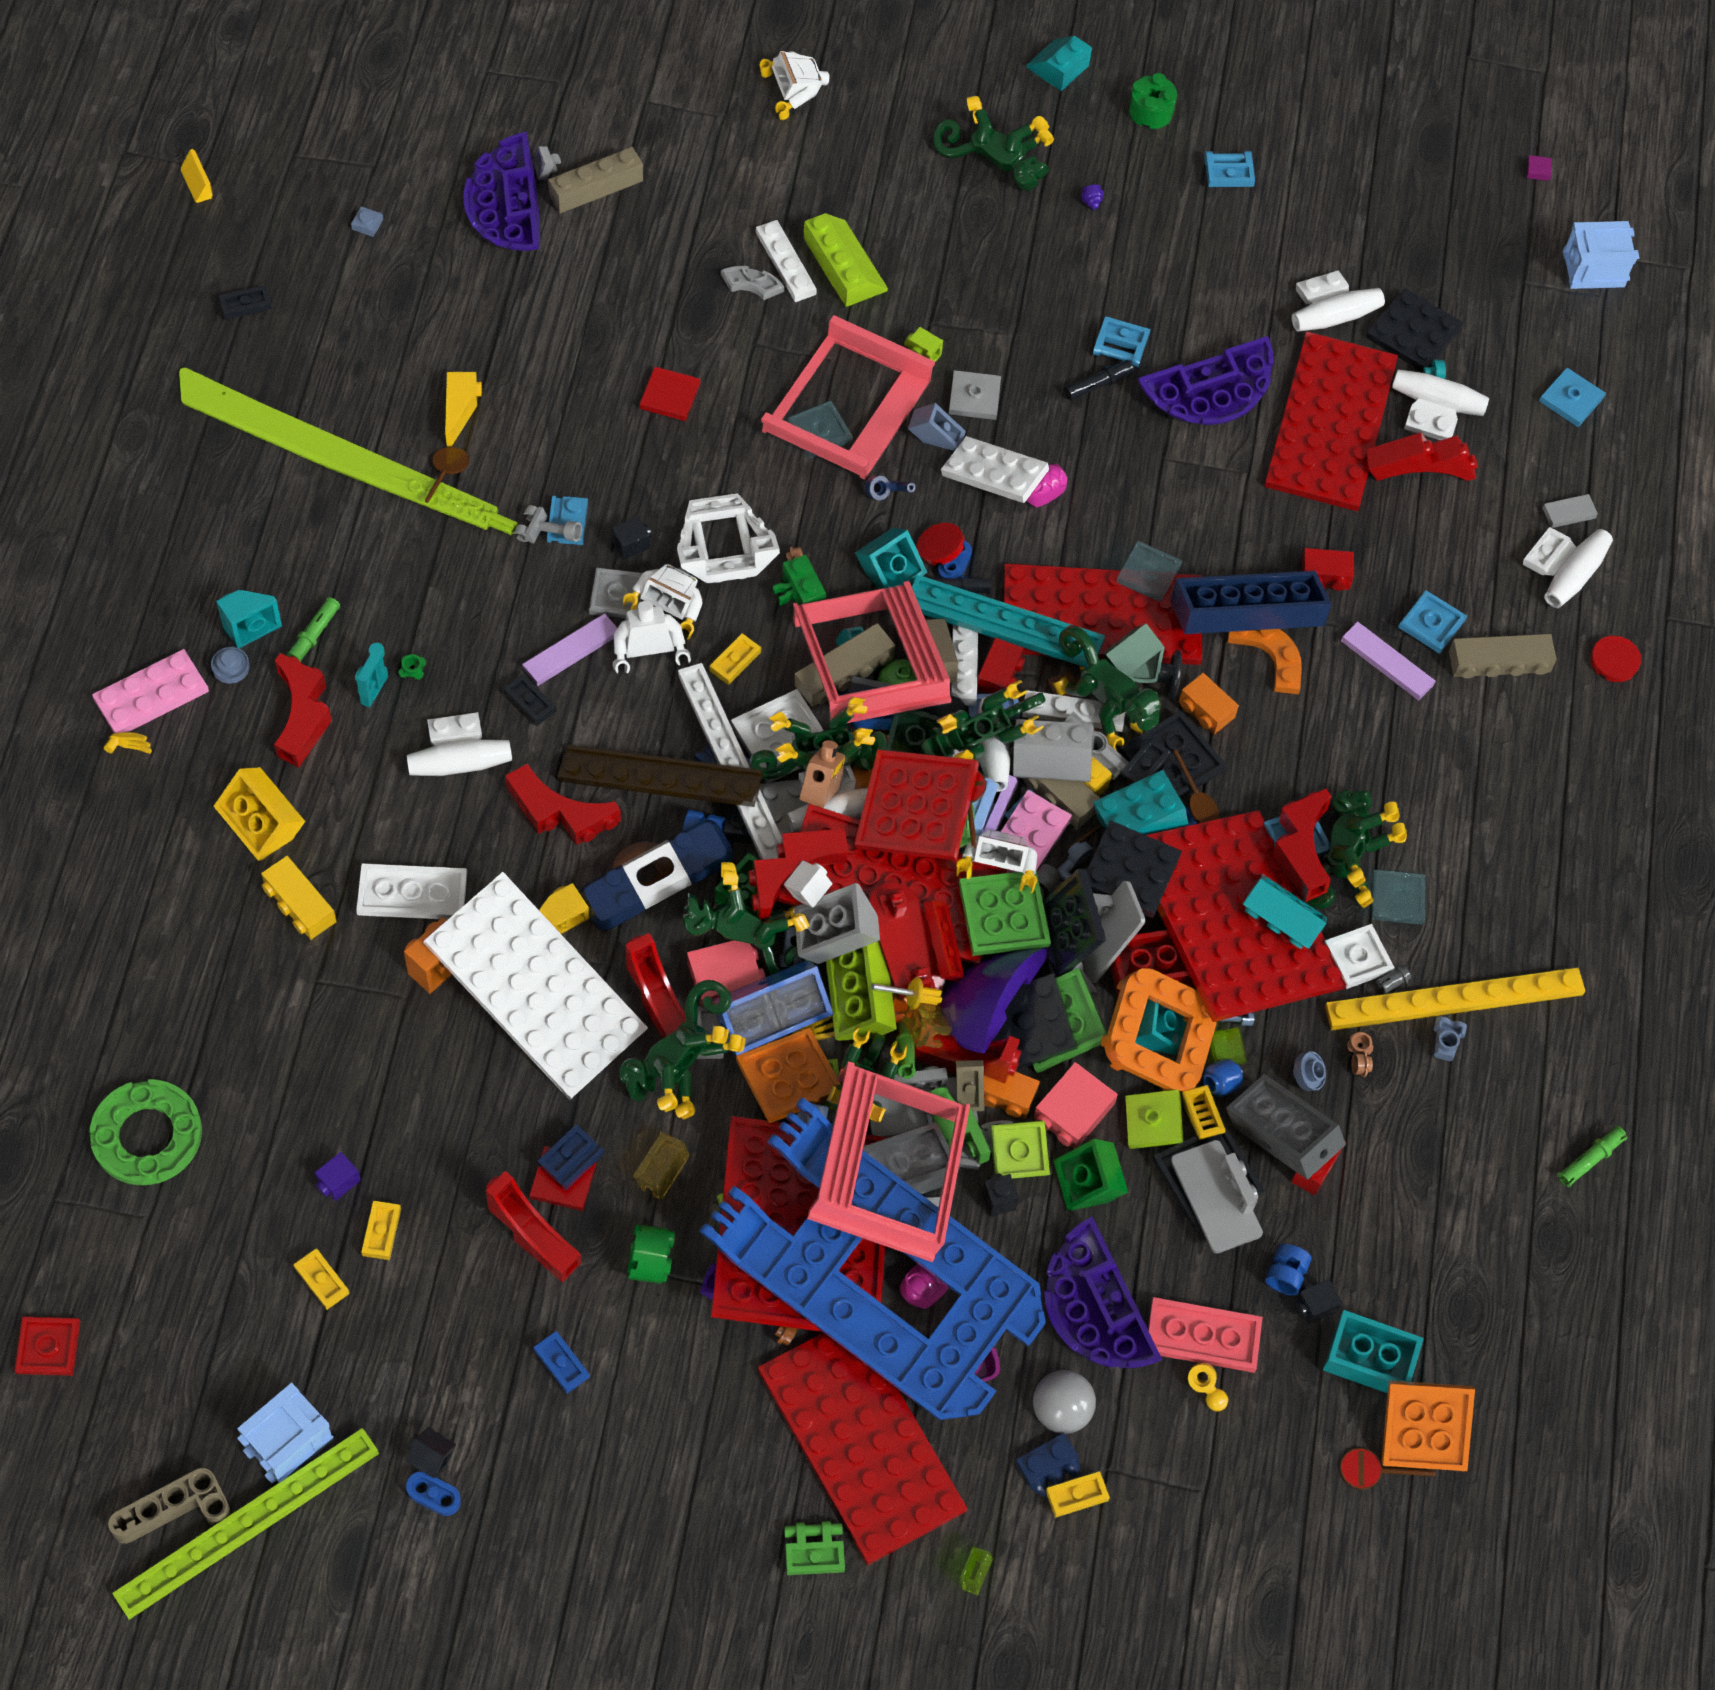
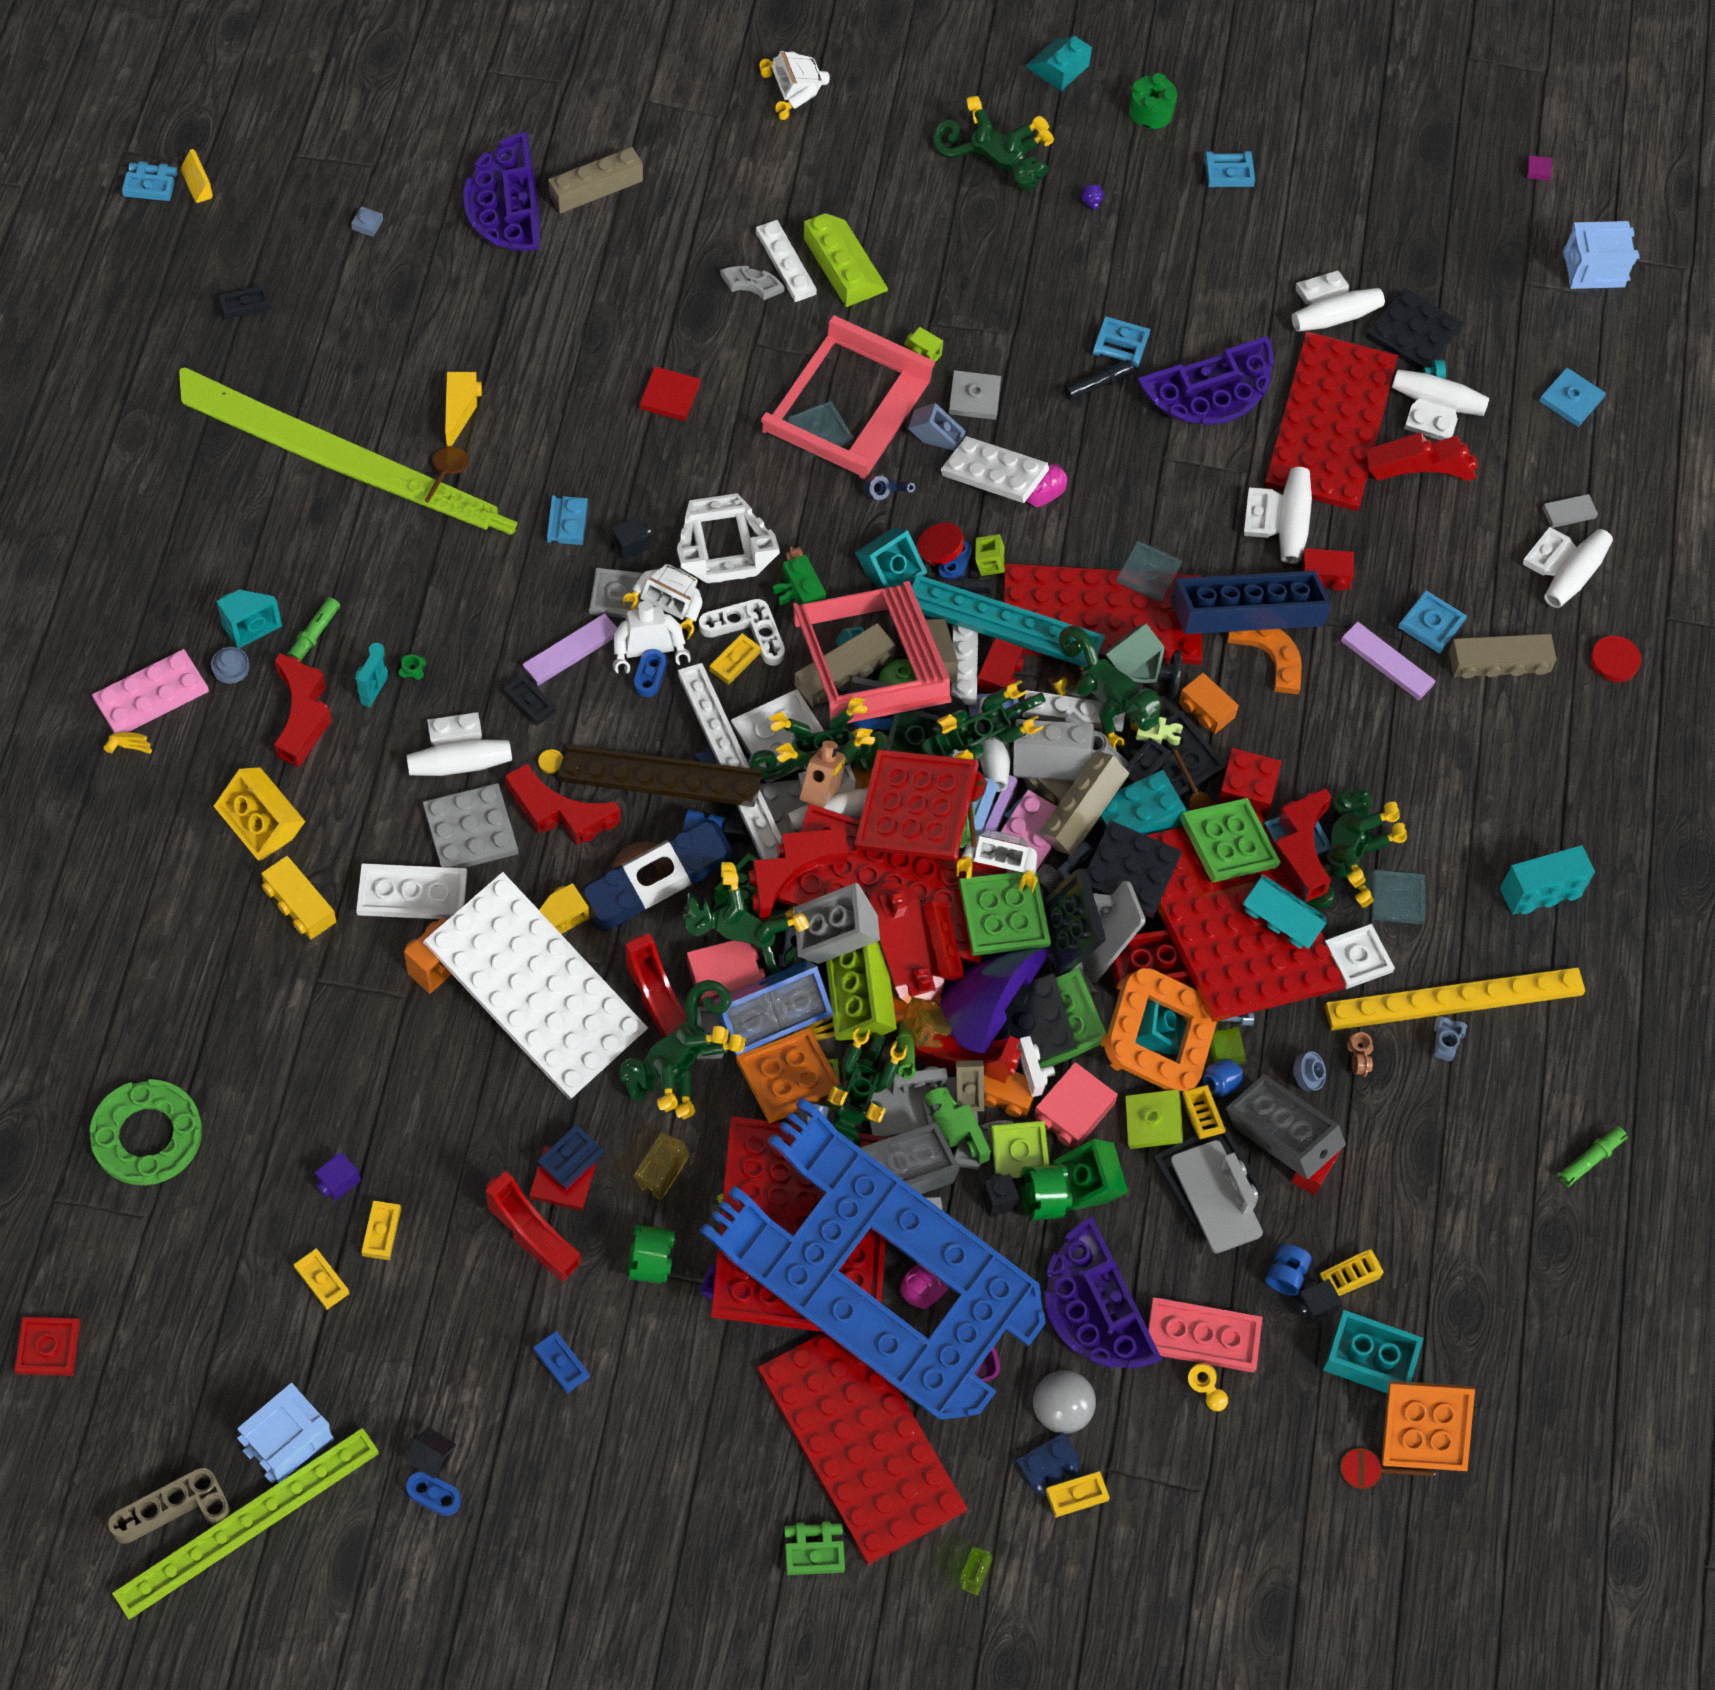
light grey bar [514,505,582,543] -> none
light grey tile [532,147,561,180] -> none
dark orange plate [774,1326,798,1346] -> none
white brick [784,861,832,908] -> none
coral piece [807,1061,970,1262] -> none
yellow piece [871,977,942,1010] -> none
dark grey pin [1376,965,1411,994] -> none
none -> dark azure plate [122,161,177,201]
none -> light grey plate [423,783,518,868]
none -> yellow piece [538,749,563,774]
none -> blue plate [634,649,666,697]
none -> white beam [699,599,785,666]
none -> lime brick [975,534,1005,576]
none -> white plate [1018,1036,1055,1097]
none -> green brick [1020,1164,1072,1221]
none -> dark tan brick [1039,750,1130,856]
none -> yellowish green plate [1136,717,1183,745]
none -> bright green plate [1179,798,1281,883]
none -> red brick [1217,748,1282,818]
none -> white plate [1244,467,1312,564]
none -> yellow slope [1319,1249,1383,1296]
none -> teal brick [1500,845,1595,915]

